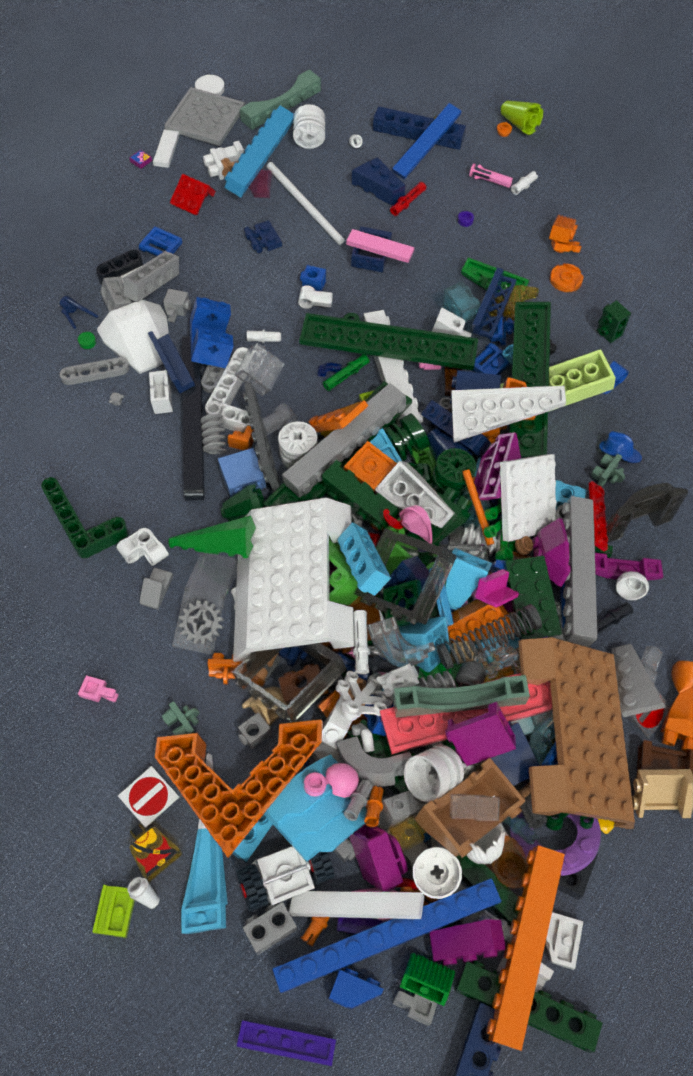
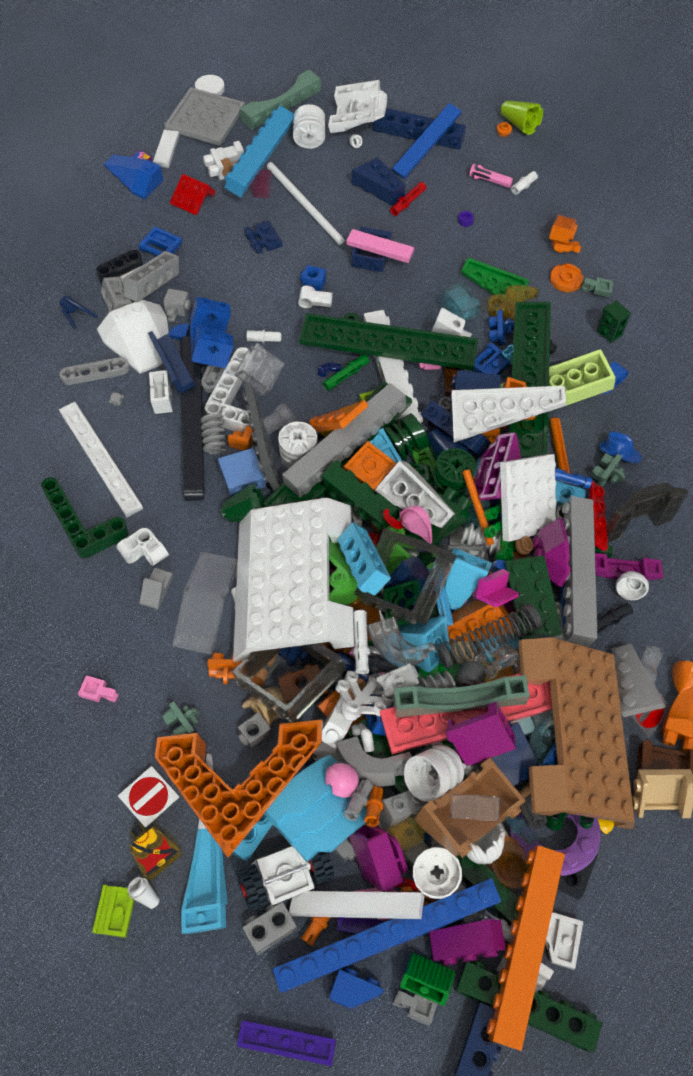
green tile [78,332,96,349] -> none
green wedge [169,516,256,558] -> none
light grey gear [179,600,224,645] -> none
bright pink tile [303,772,327,797] -> none
dark blue fence [472,267,517,339] -> none
none -> white tile [59,402,143,518]
none -> blue wedge [104,154,163,200]
none -> blue tile [169,324,190,340]
none -> white slope [328,80,387,133]
none -> orange axle [550,417,570,474]
none -> blue plate [555,468,592,489]
none -> sand green plate [582,277,613,298]

